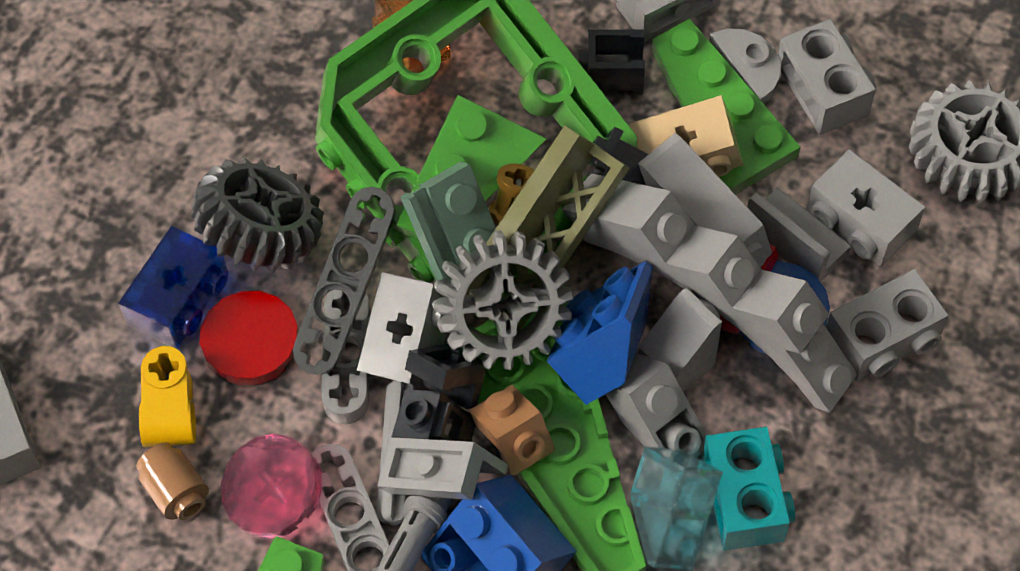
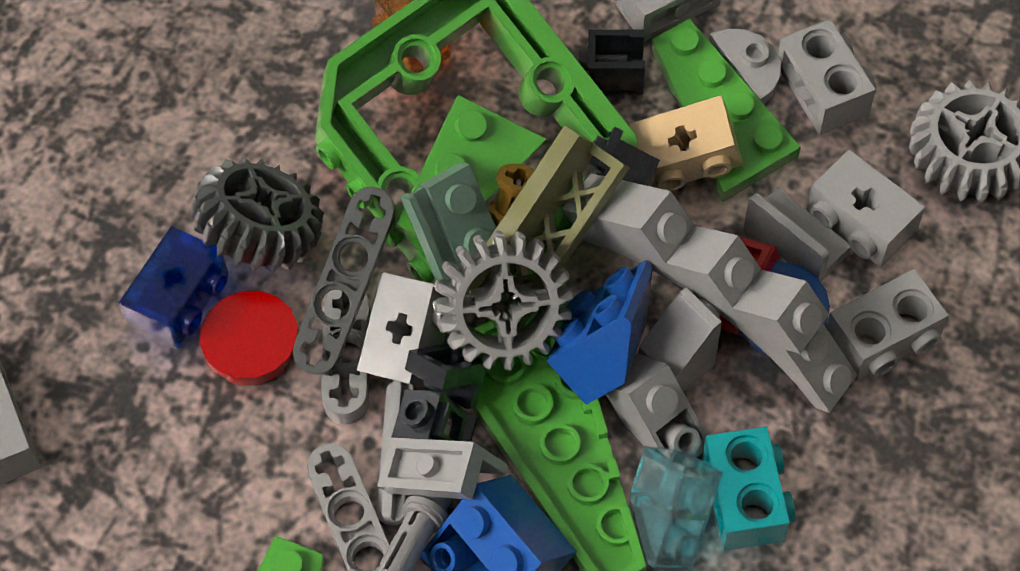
medium nougat brick [136,442,209,520] -> none
yellow piece [139,346,196,448] -> none
clear pink tile [221,433,323,539] -> none
medium nougat bracket [469,385,555,475] -> none
light grey slope [638,133,772,267] -> none

